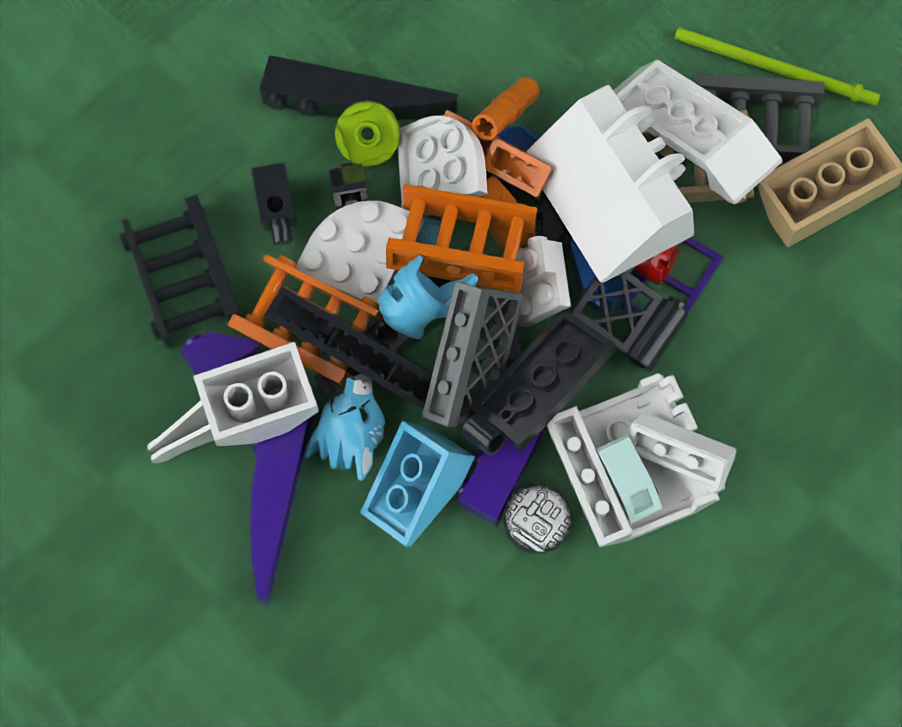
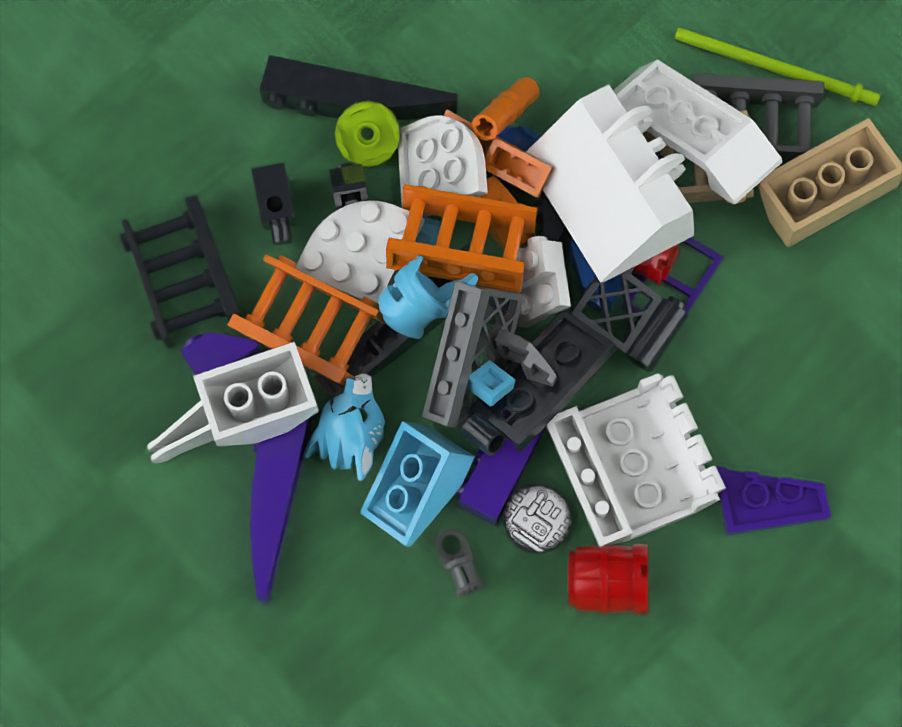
black slope [264,285,433,410] -> none
light aqua slope [596,435,662,523] -> none
white slope [629,413,737,490] -> none
none -> dark grey connector [435,528,486,599]
none -> medium azure plate [466,360,515,407]
none -> dark grey slope [495,329,557,387]
none -> red piece [568,544,648,615]
none -> dark purple wing [716,466,831,536]

